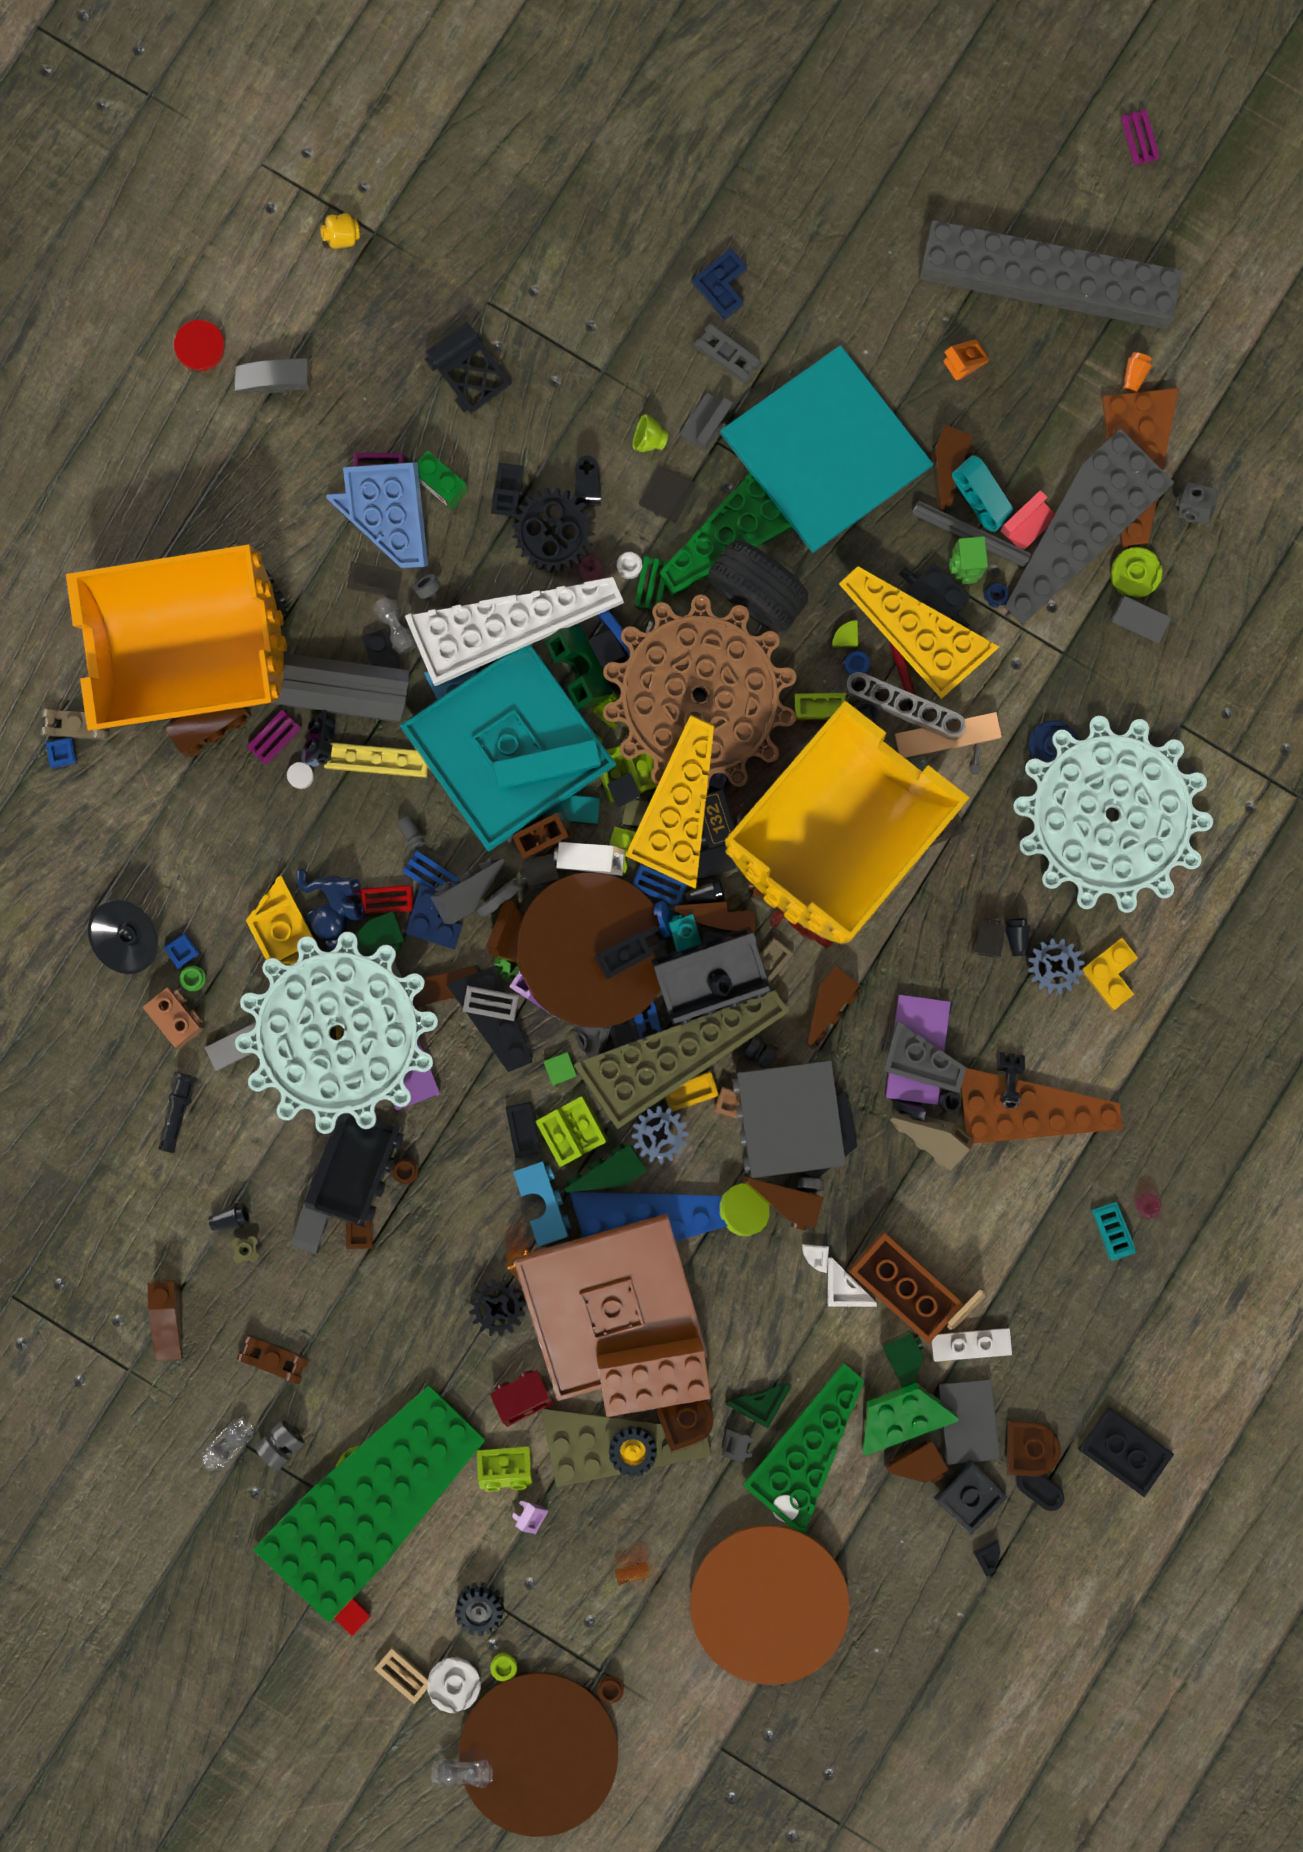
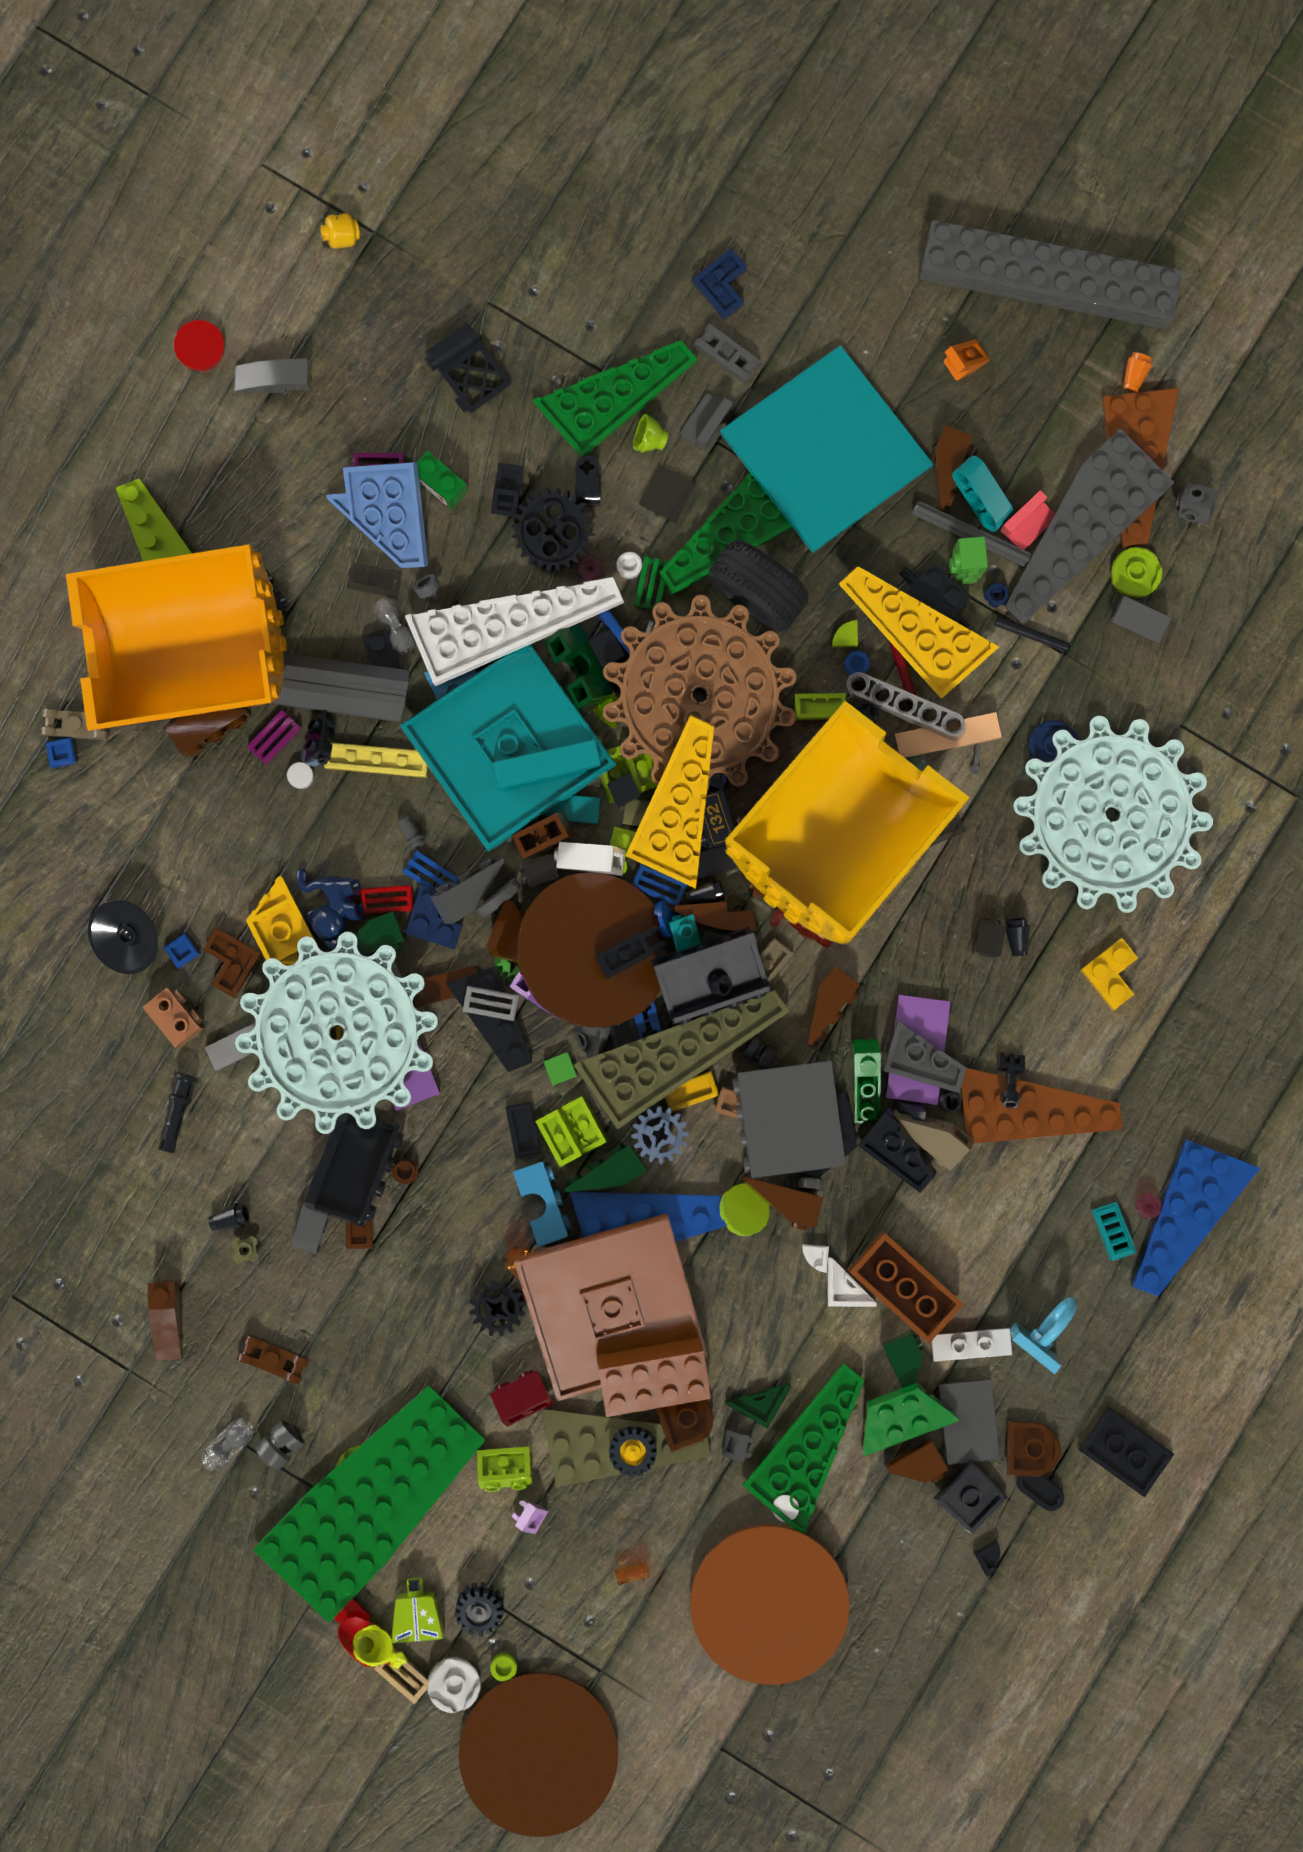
bright green plate [180,965,206,991] -> none
clear piece [431,1758,493,1788] -> none
reddish brown plate [597,1676,624,1704] -> none
tan piece [947,1290,986,1330] -> none
sand blue gear [1027,938,1085,995] -> none
magenta tile [1120,109,1160,166] -> none
none -> lime wing [115,479,192,561]
none -> reddish brown plate [203,928,262,999]
none -> neon yellow hair [337,1617,407,1669]
none -> lime torso [392,1577,445,1643]
none -> green wing [532,340,697,458]
none -> green slope [852,1039,881,1123]
none -> black wing [858,1107,937,1193]
none -> black bar [994,616,1070,652]
none -> medium azure tile [1010,1297,1078,1374]
none -> blue wing [1131,1140,1260,1296]

